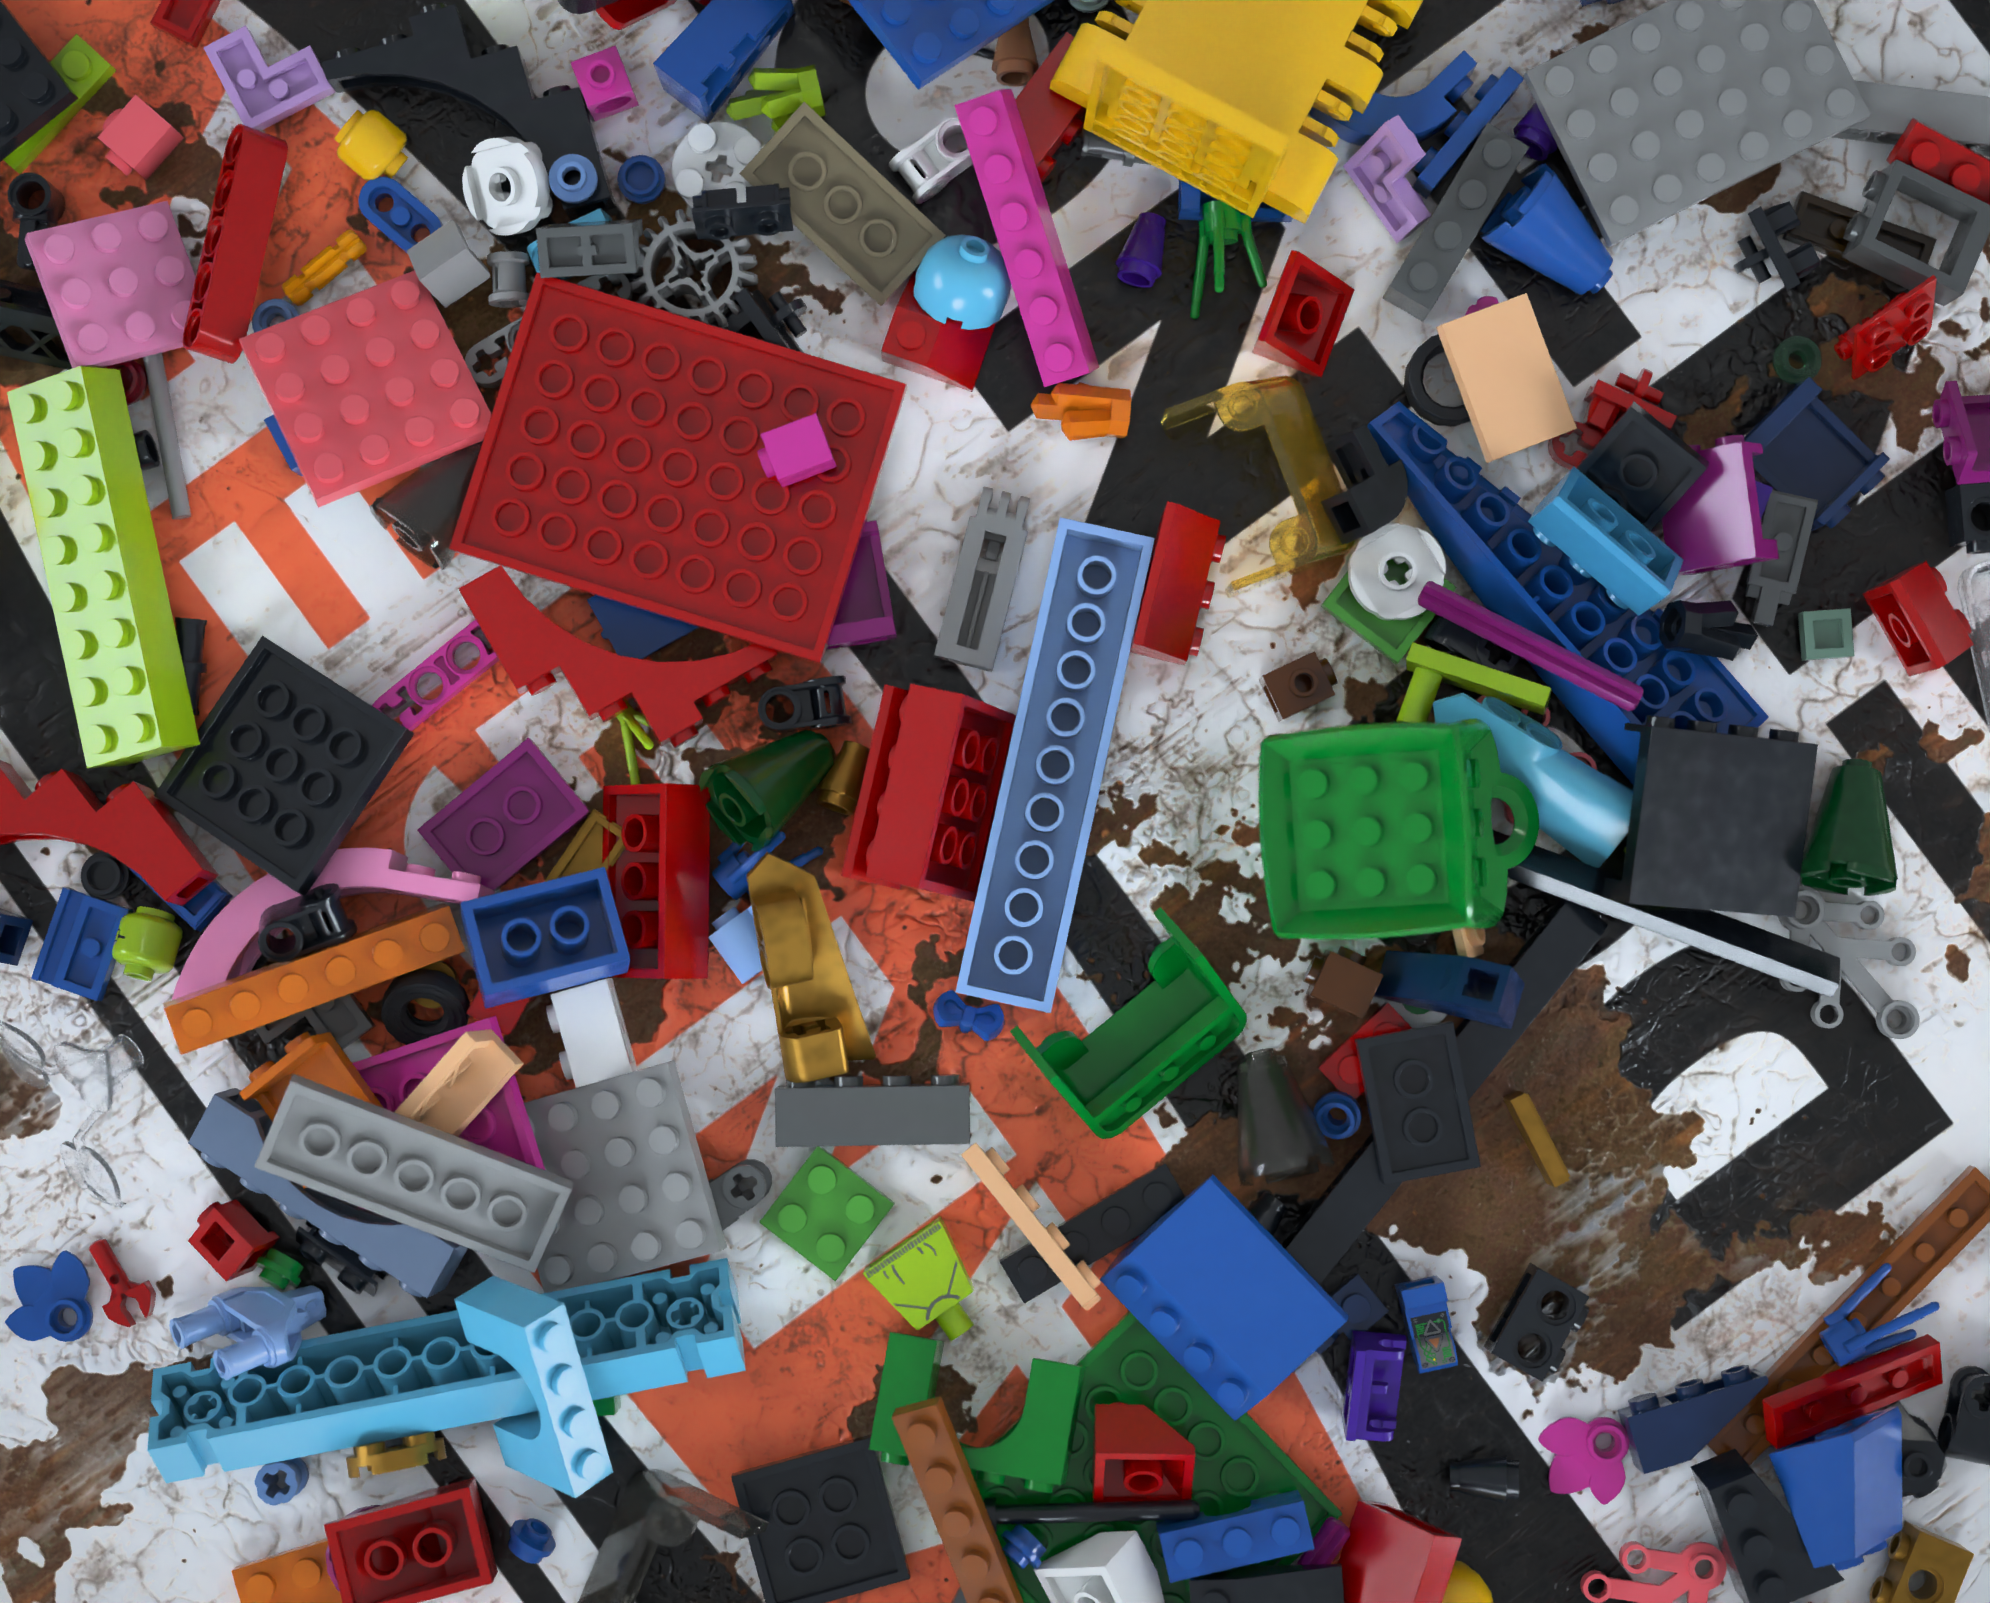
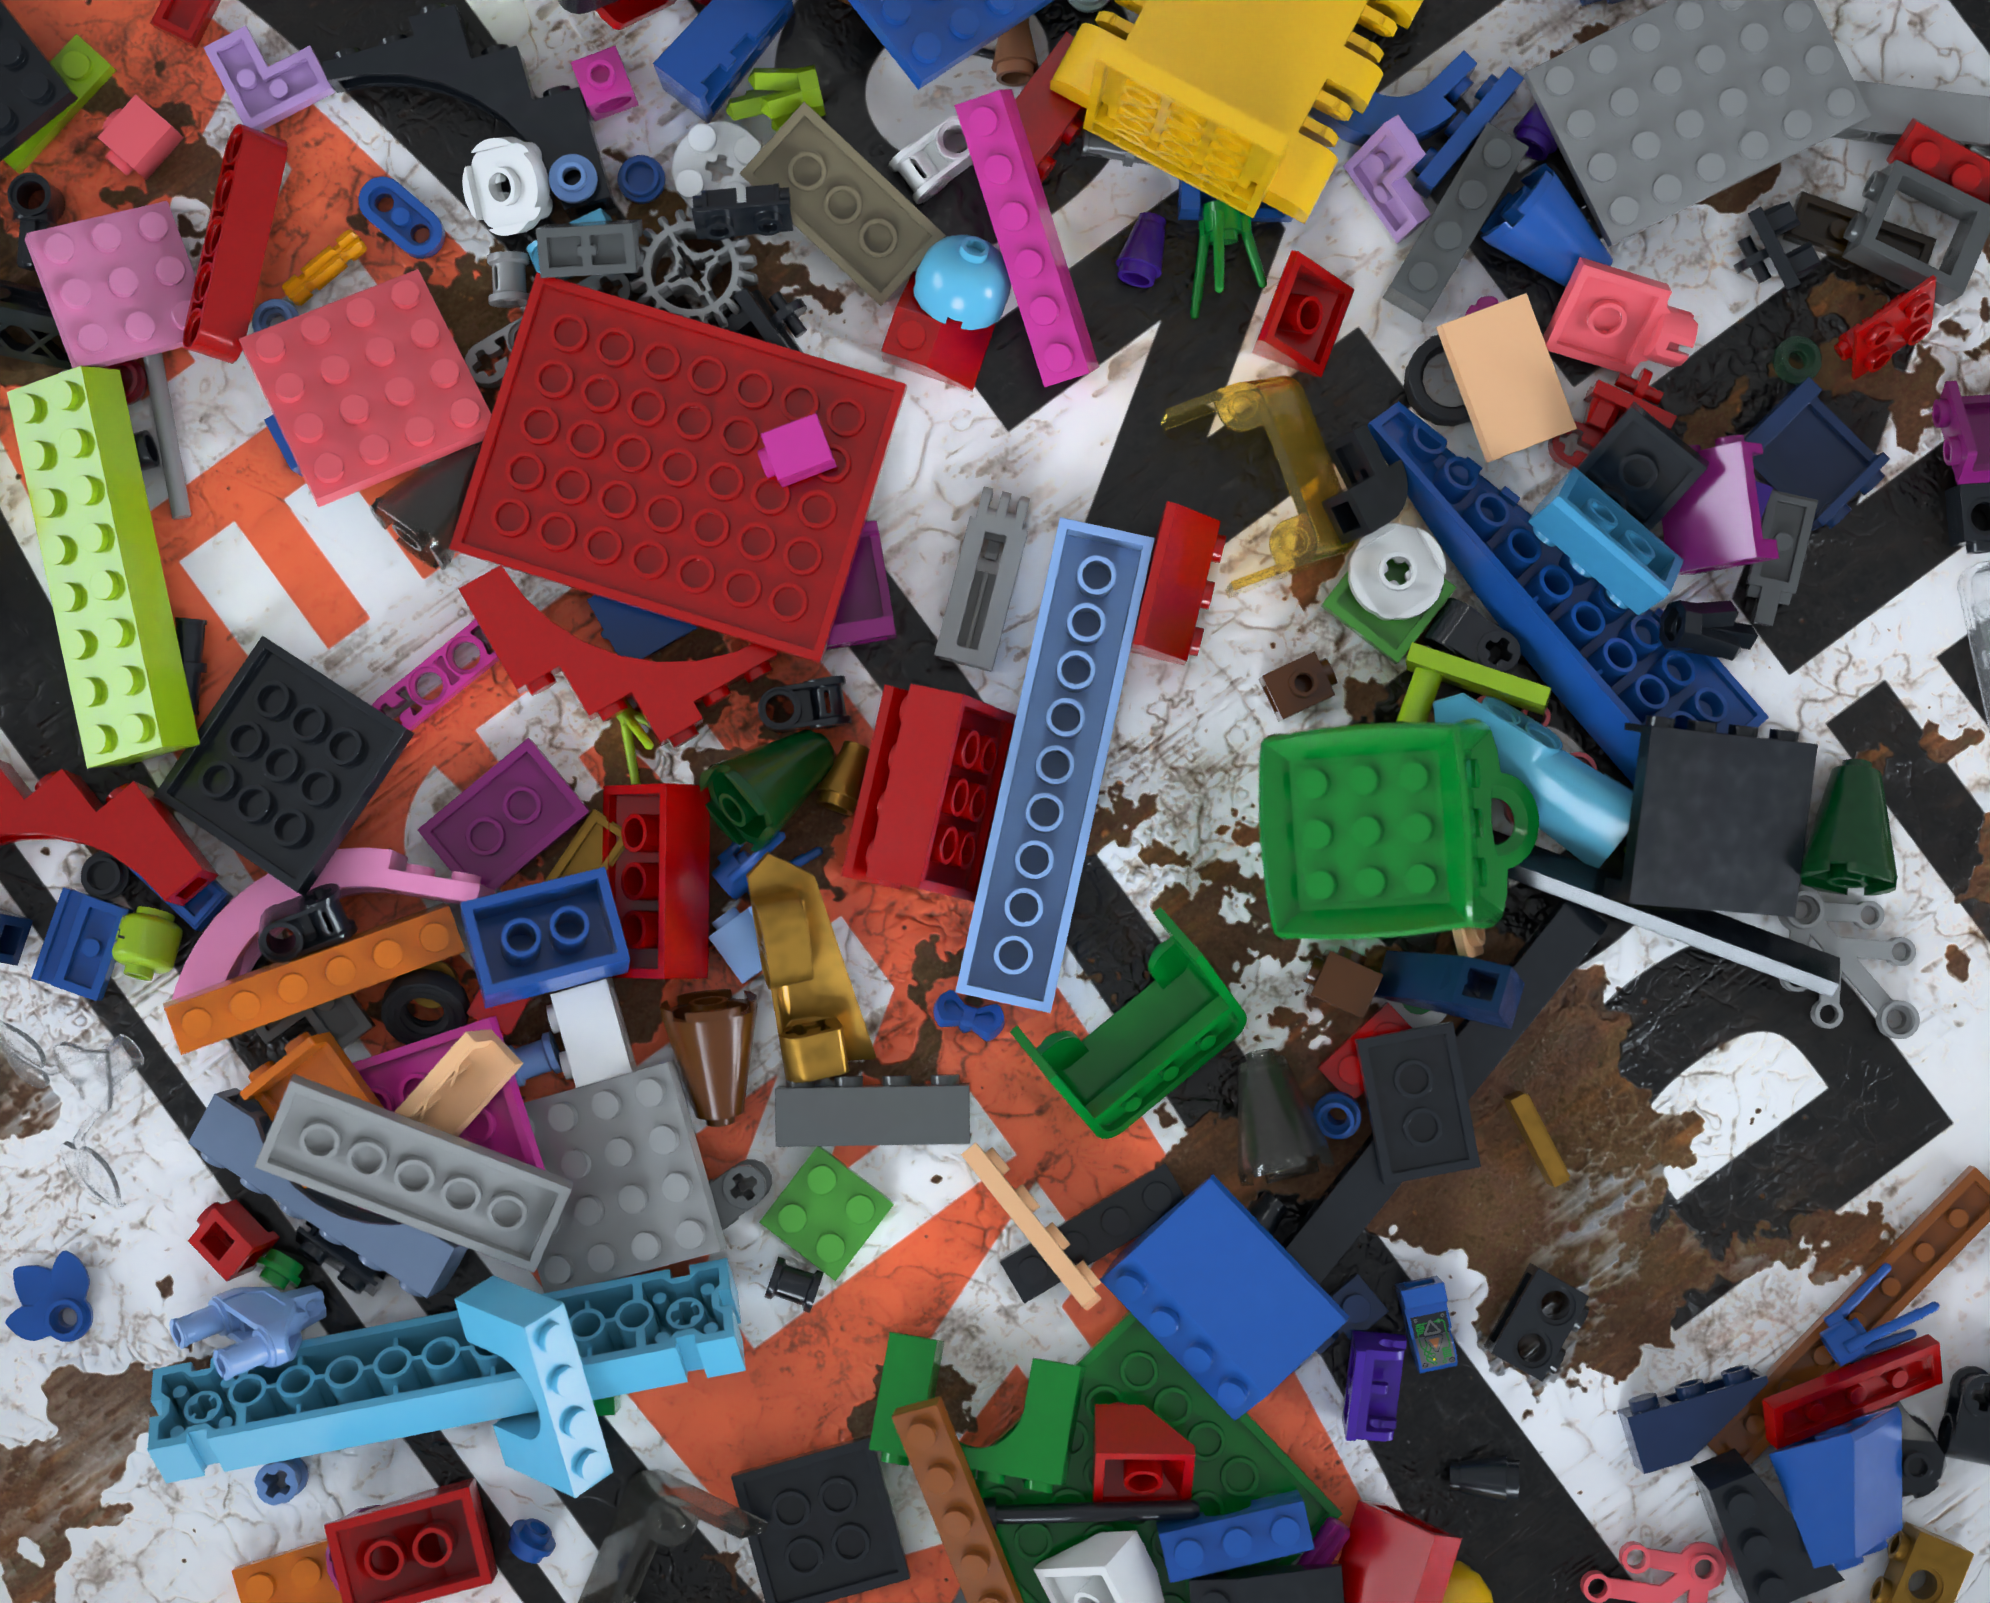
red bar [89,1239,156,1327] -> none
yellow head [334,110,408,181] -> none
pearl gold plate [346,1431,447,1478] -> none
light grey panel [407,220,490,308] -> none
lime torso [863,1216,974,1341] -> none
blue plate [1001,1524,1047,1570] -> none
orange rock [1031,382,1132,441] -> none
magenta axle [1417,581,1644,711] -> none
dark pink plate [1538,1417,1629,1505] -> none
sand green plate [1798,608,1855,661] -> none
red slope [1862,561,1974,676] -> none
none -> medium blue bush [508,1031,563,1087]
none -> reddish brown cone [660,989,758,1127]
none -> black bush [764,1257,824,1313]
none -> coral plate [1543,257,1698,376]

